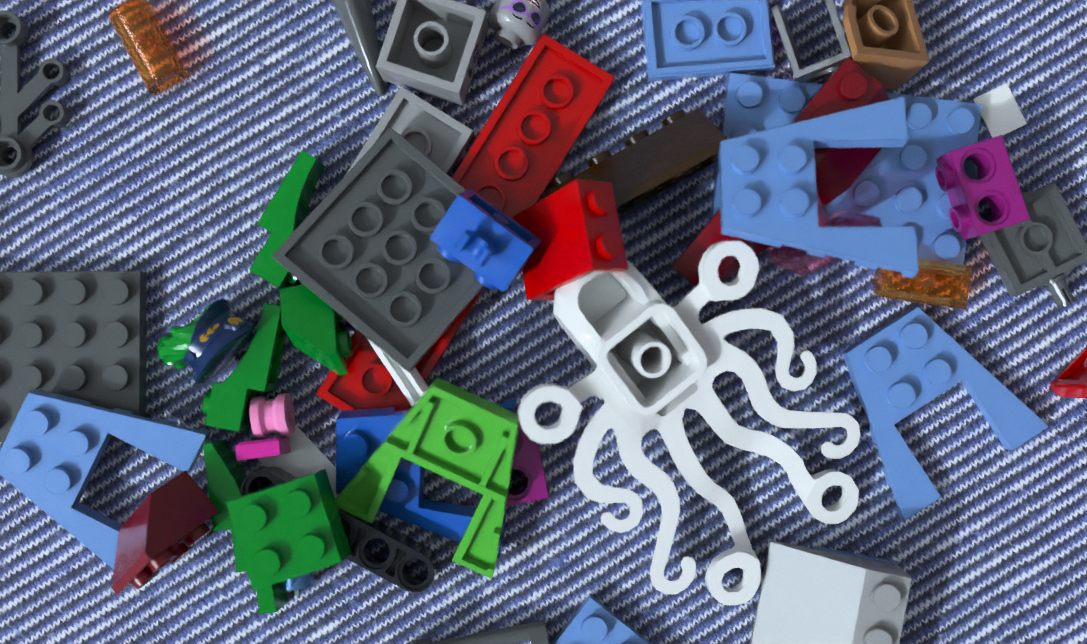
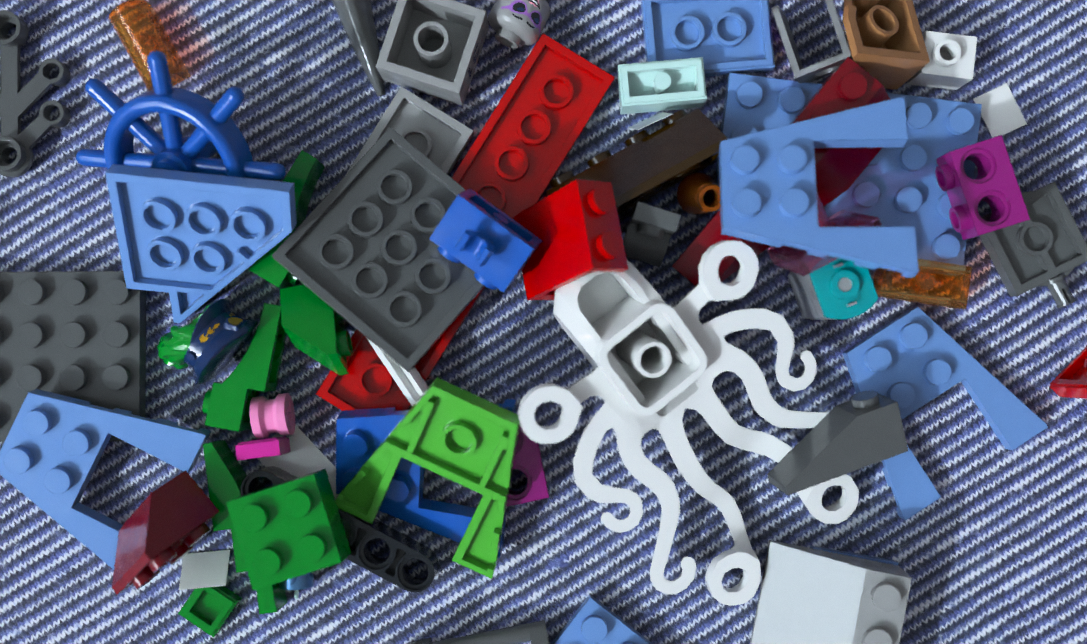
none -> blue piece [76,50,286,181]
none -> medium blue wing [105,164,297,323]
none -> green tile [178,586,242,638]
none -> white sticker [179,550,230,590]
none -> light aqua slope [618,57,707,114]
none -> dark grey plate [623,202,681,267]
none -> white sticker [628,112,672,130]
none -> dark orange cone [677,173,720,215]
none -> dark grey slope [767,391,908,495]
none -> teal piece [788,255,878,320]
none -> white brick [907,31,977,90]

